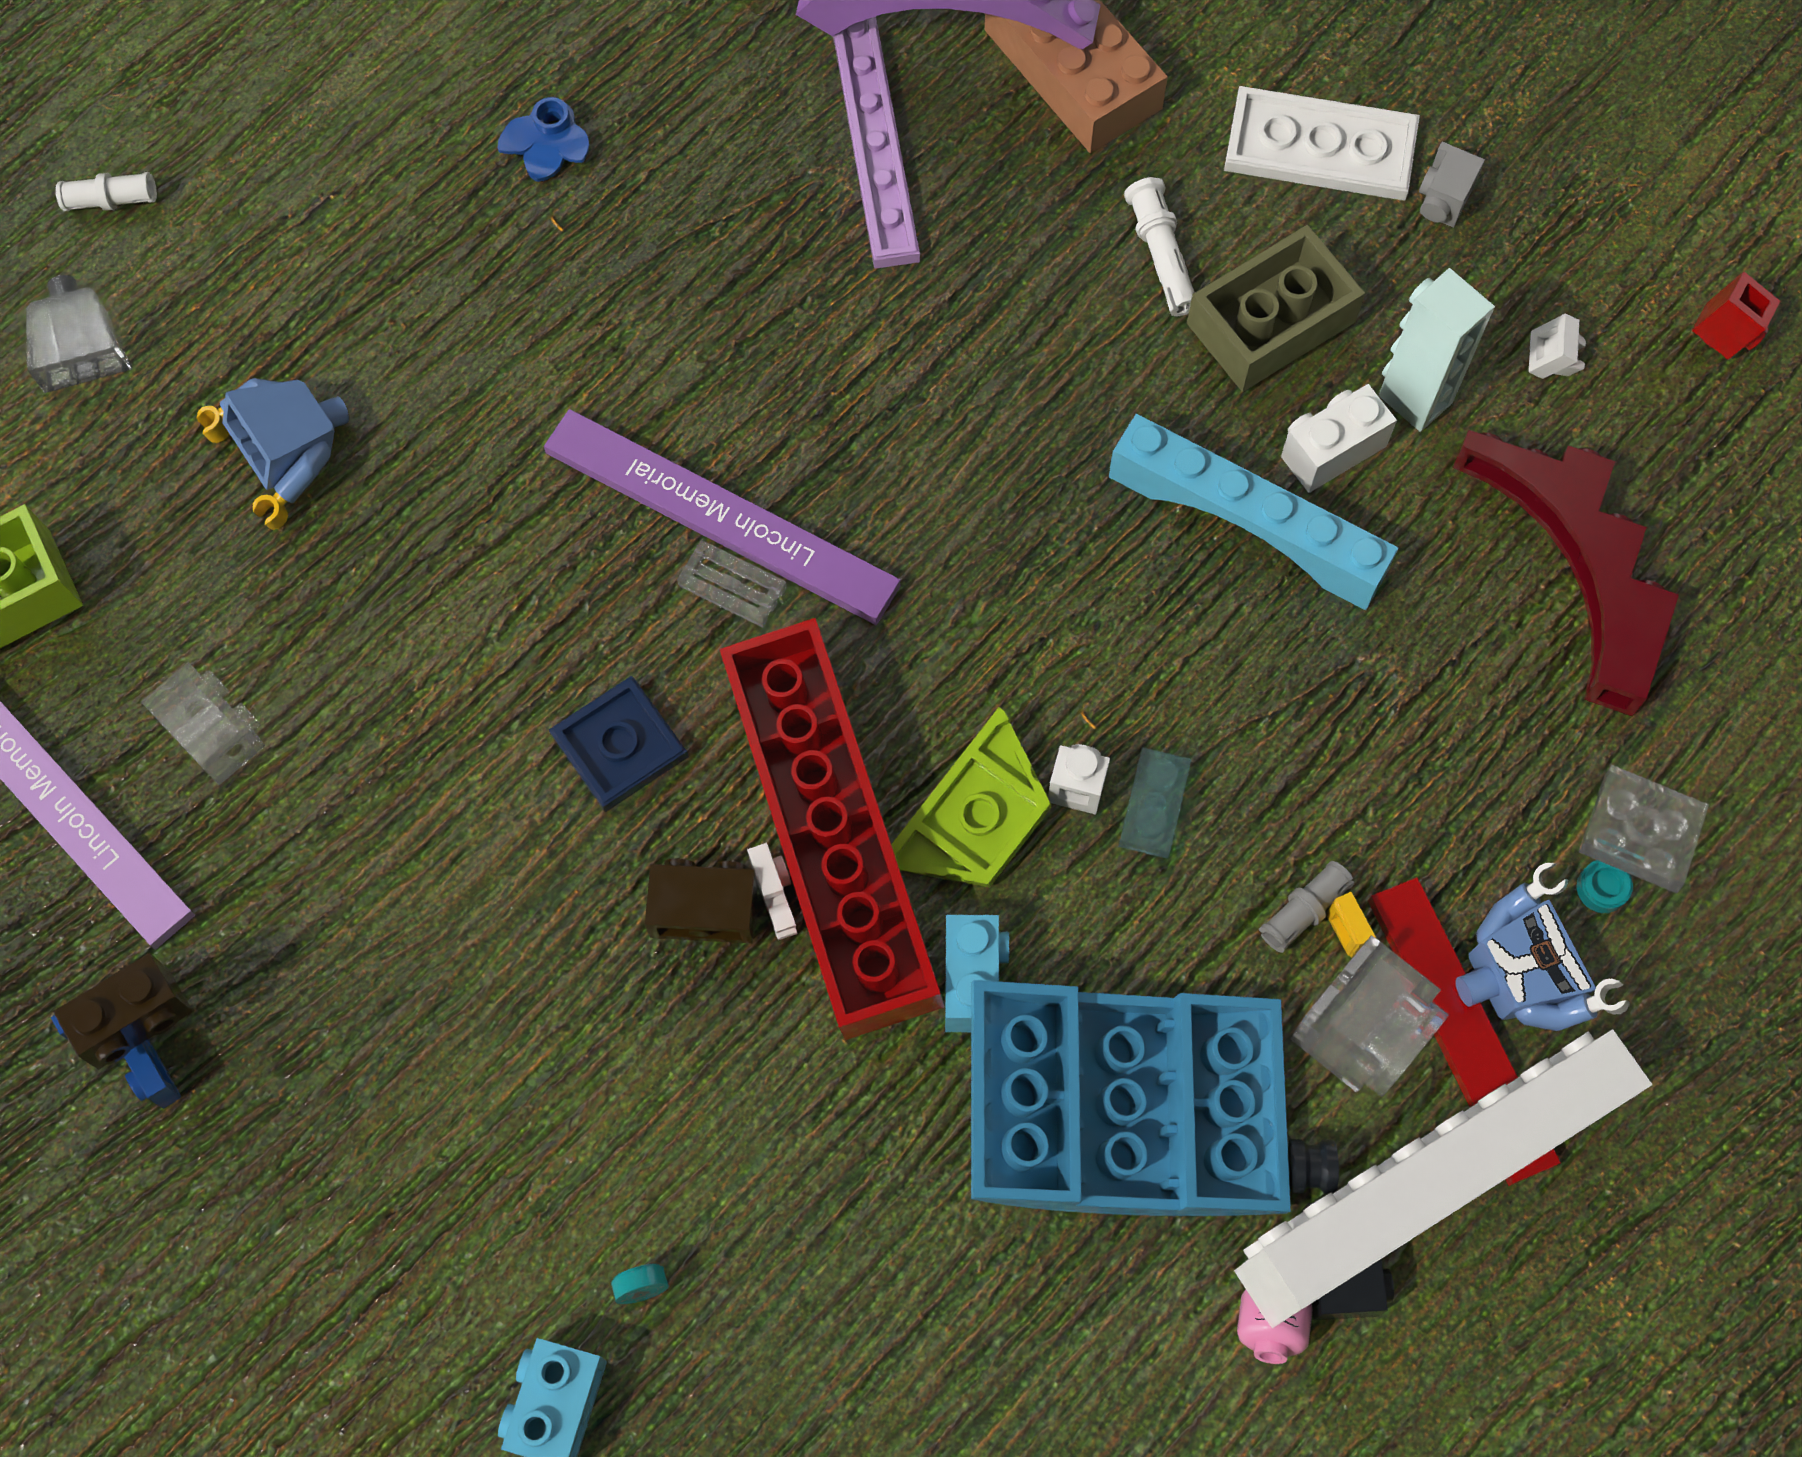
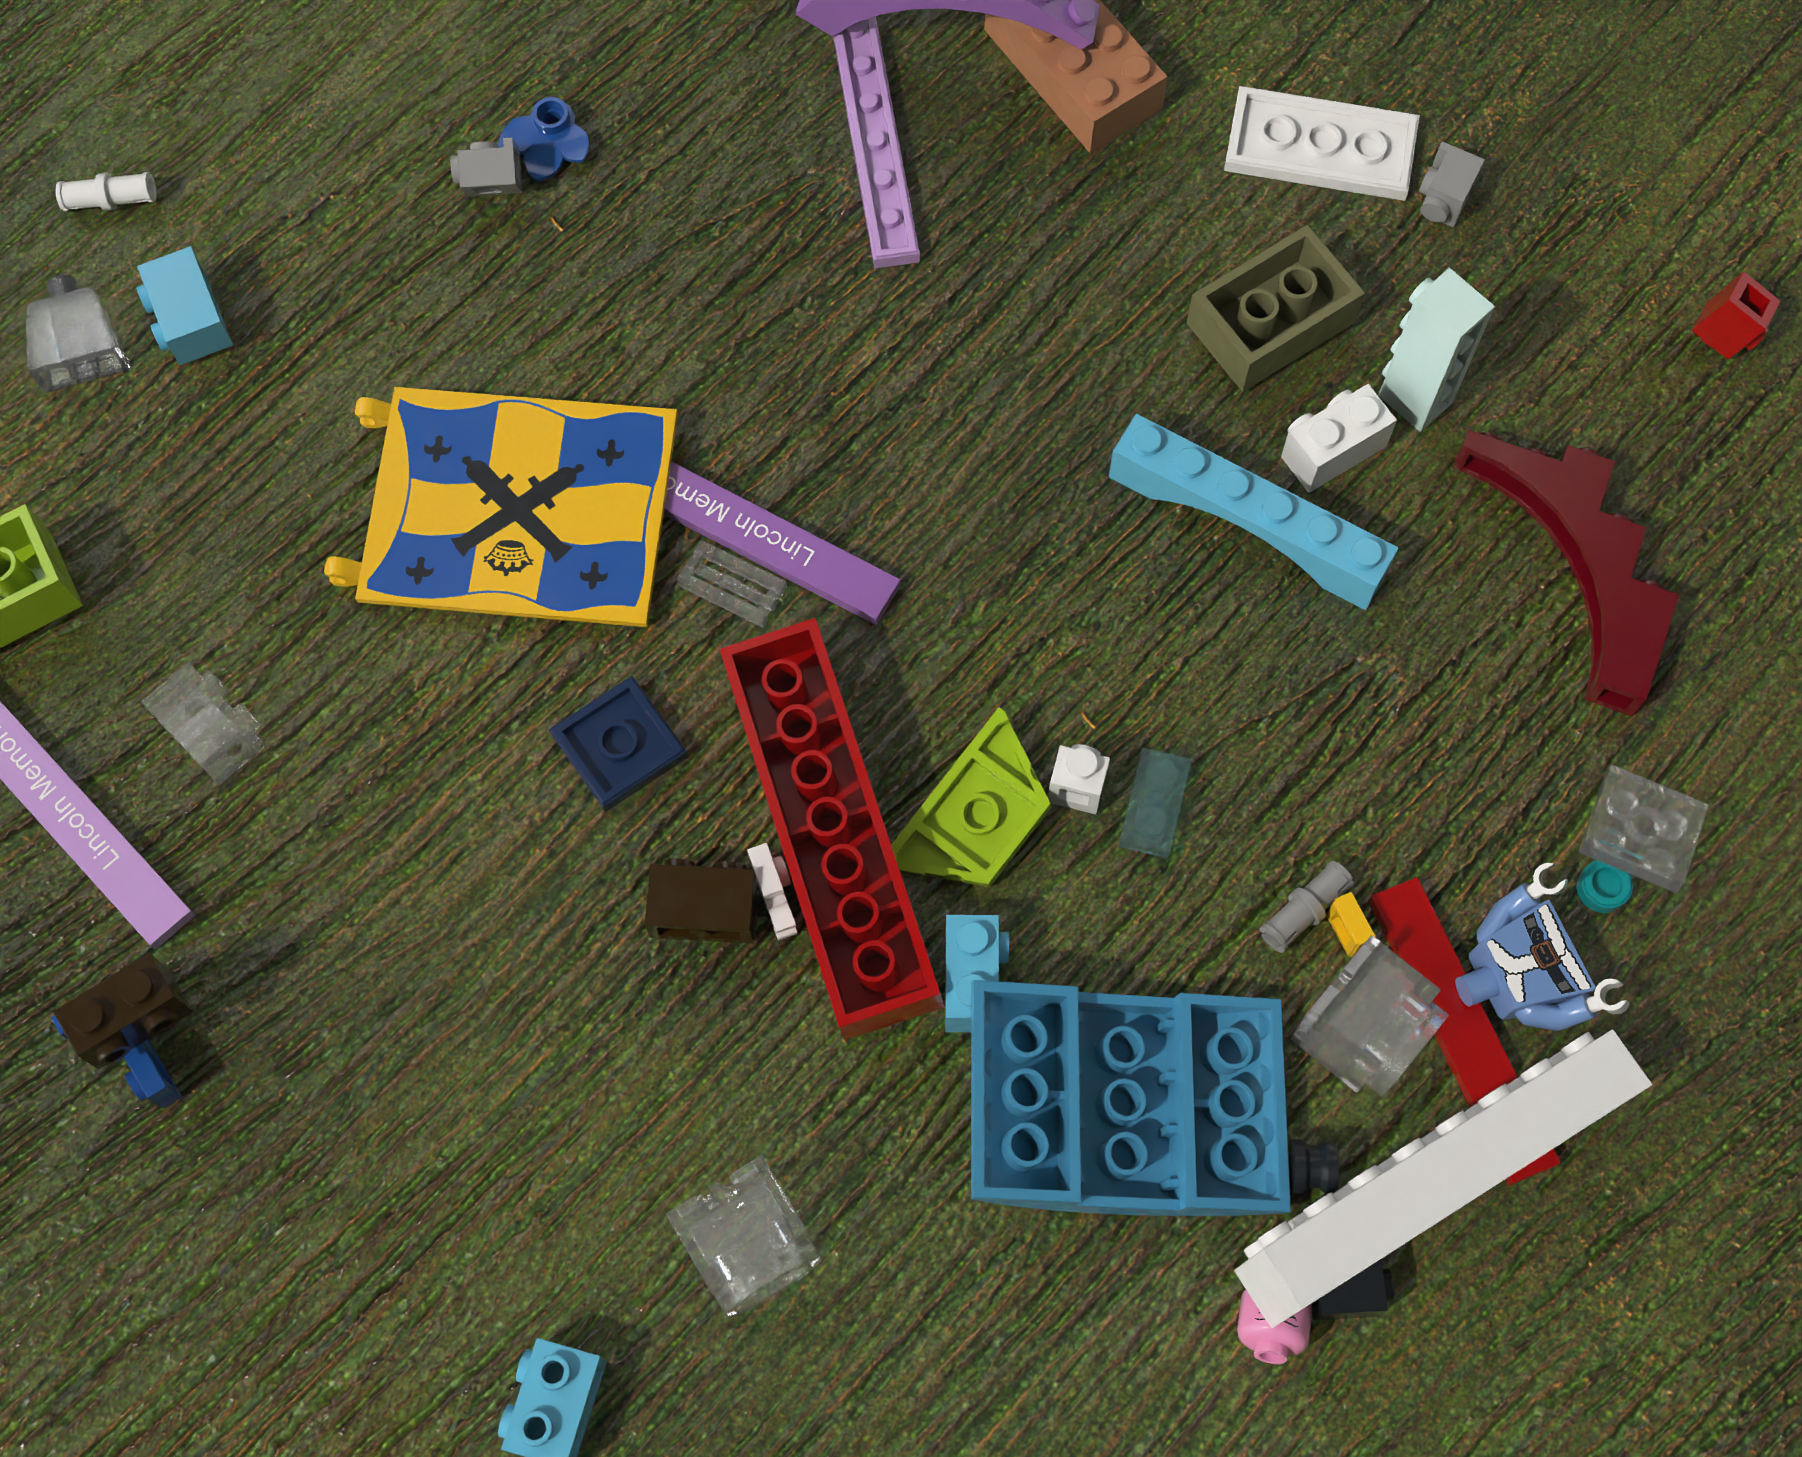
medium blue torso [197,378,349,530] -> none
teal tile [611,1264,669,1304] -> none
white pin [1124,177,1195,316] -> none
white tile [1529,313,1586,379] -> none
none -> medium azure brick [136,246,233,365]
none -> flag [324,387,678,627]
none -> light grey brick [450,137,522,197]
none -> clear piece [666,1155,821,1318]

